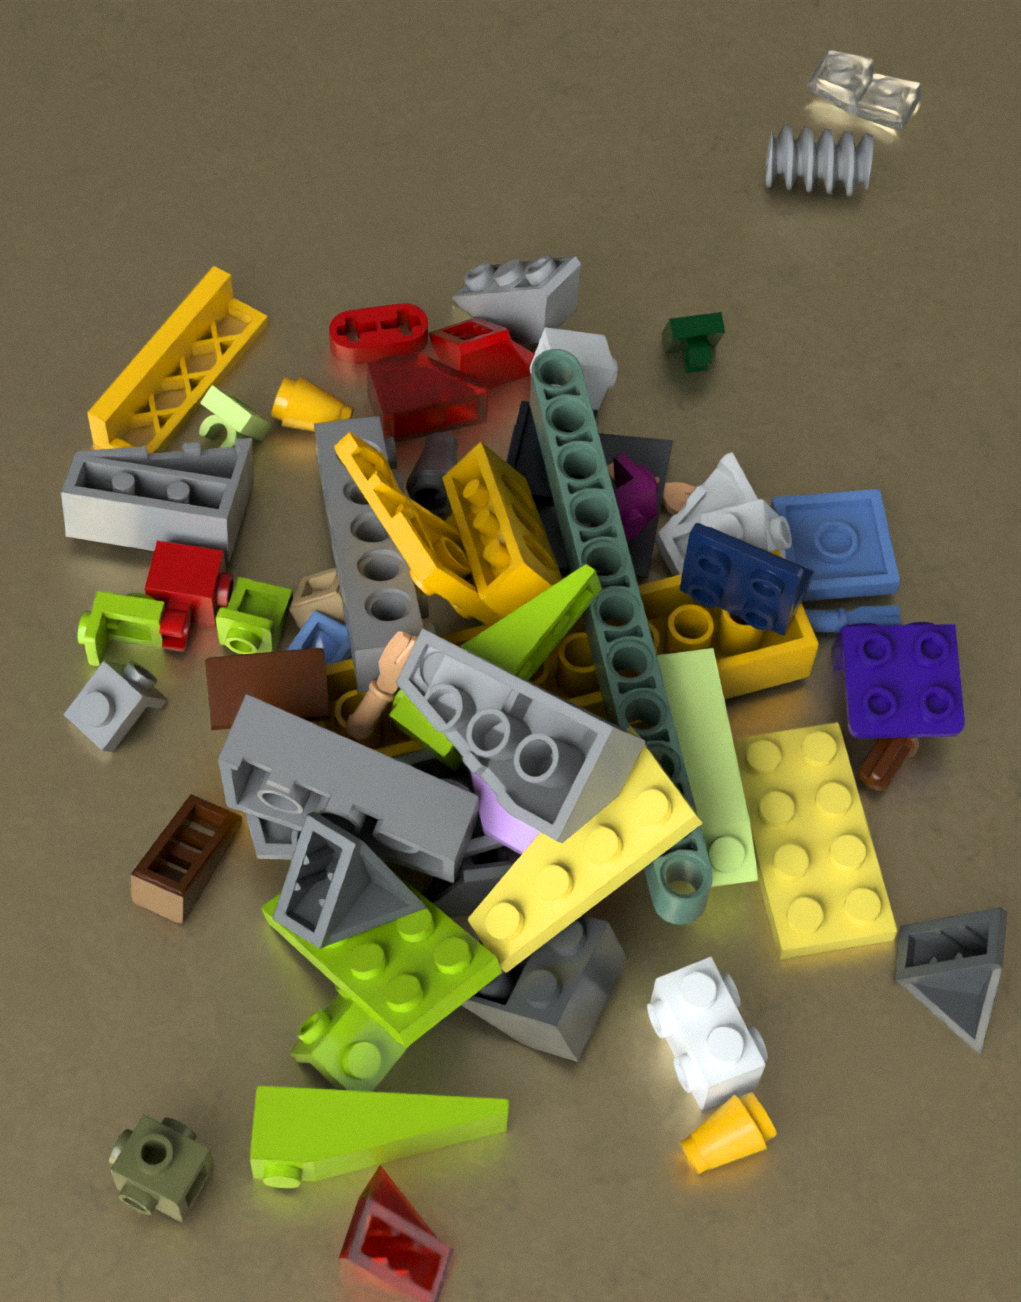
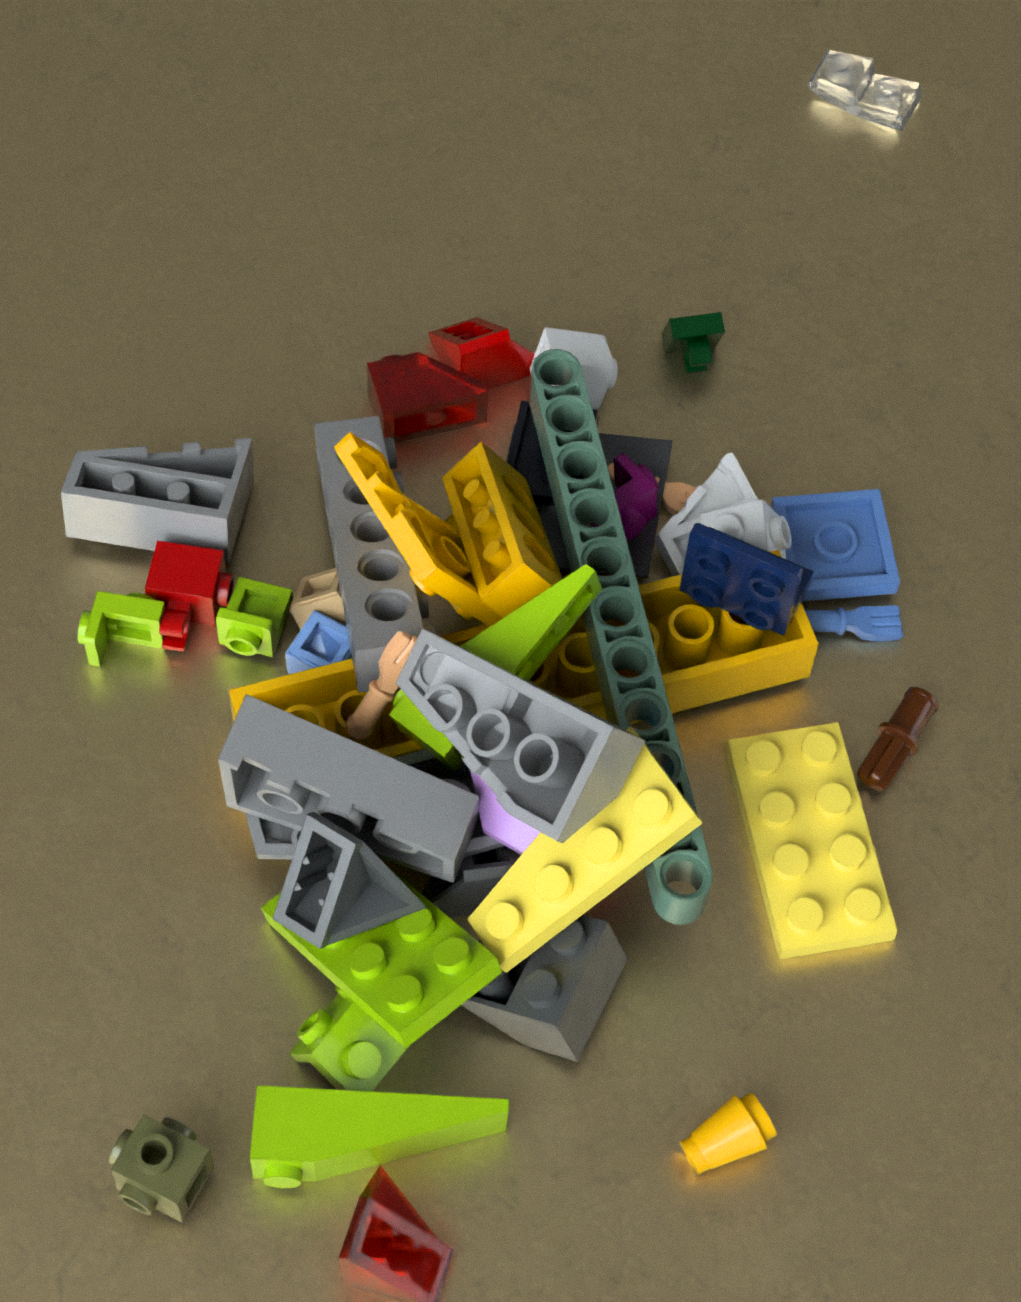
light grey bracket [63,660,167,752] -> none
yellow fence [87,266,269,454] -> none
reddish brown slope [131,794,242,923] -> none
yellowish green tile [199,385,273,448] -> none
reddish brown slope [205,648,330,730] -> none
yellow cone [271,376,355,432] -> none
red beam [329,303,428,364] -> none
flat silver cone [406,432,458,514] -> none
light grey slope [452,255,581,344] -> none
white brick [647,957,768,1112] -> none
yellowish green slope [656,648,758,889] -> none
light grey piece [765,124,874,197] -> none
dark purple bracket [831,622,965,739] -> none
dark grey slope [894,907,1008,1056] -> none

